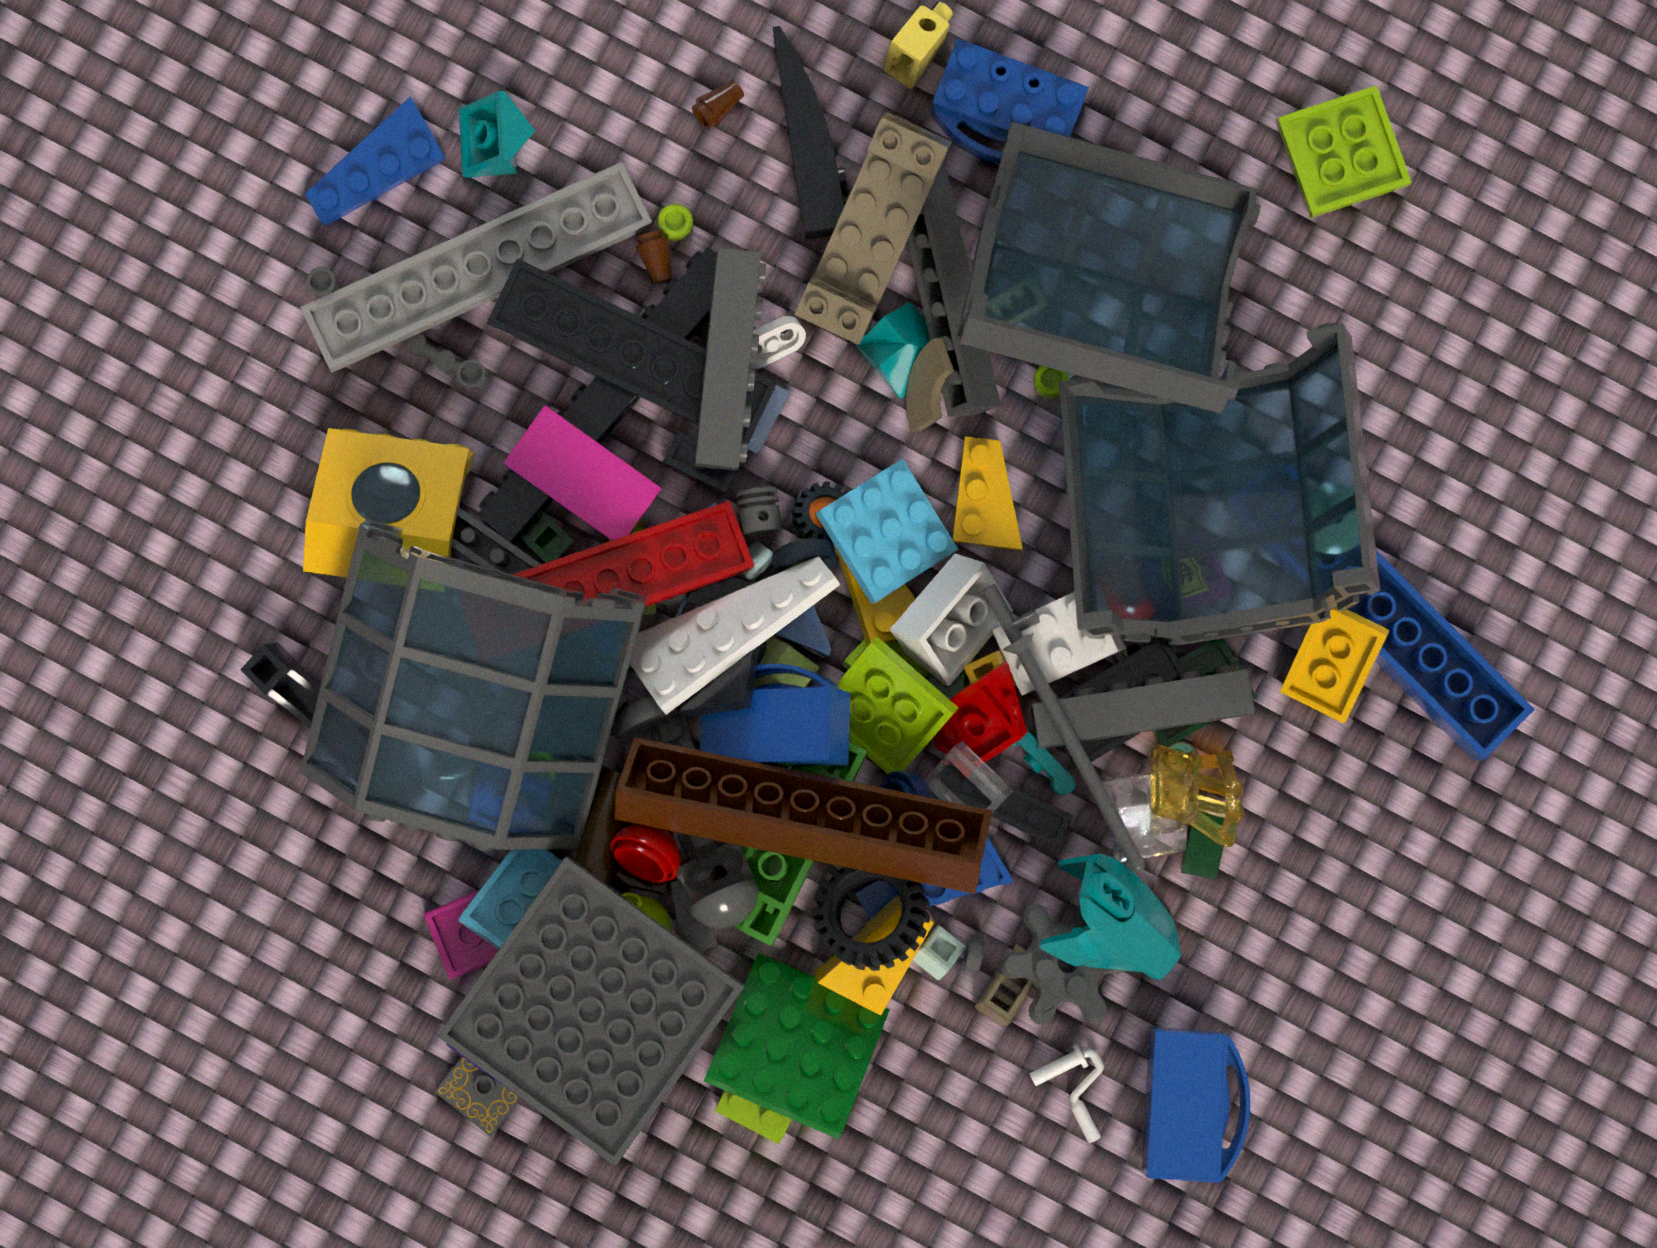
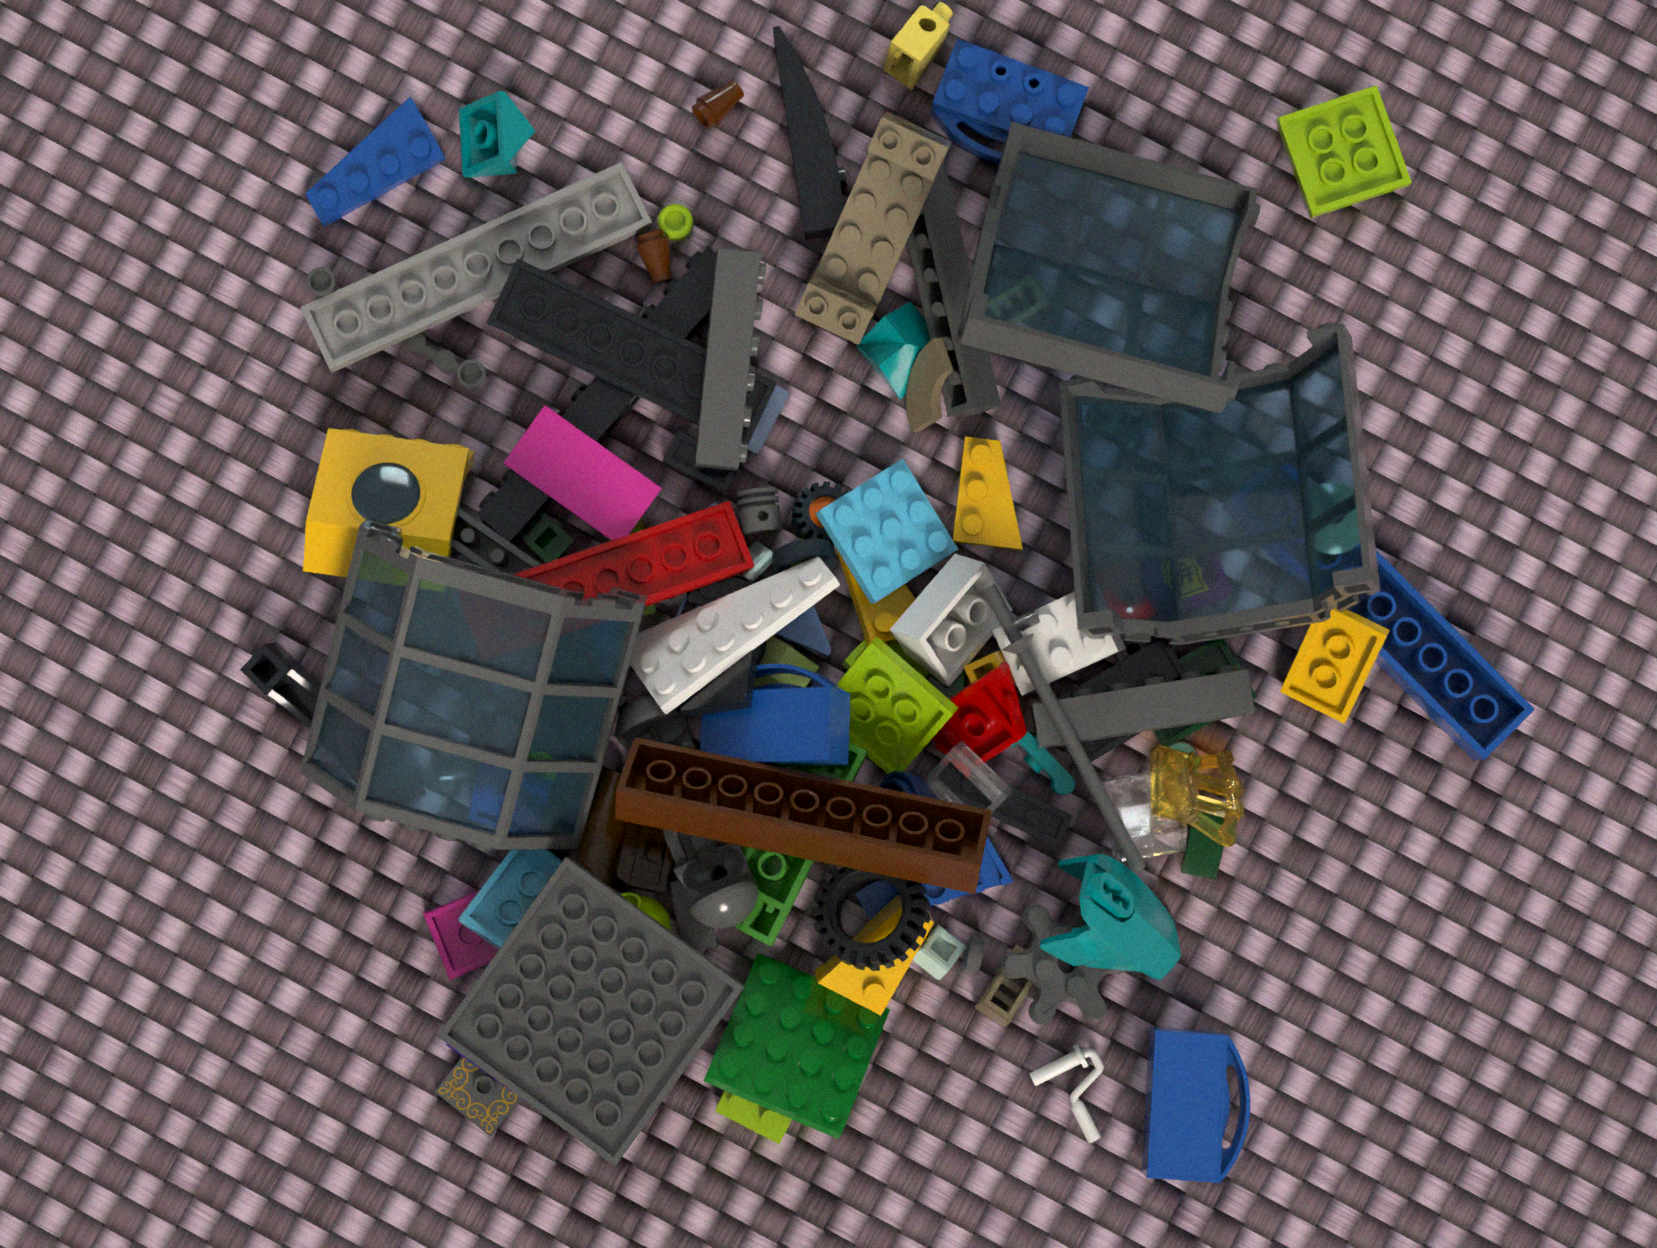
red piece [611,823,681,883] -> none
white plate [749,316,806,369] -> none
lime tile [1033,366,1069,399] -> none

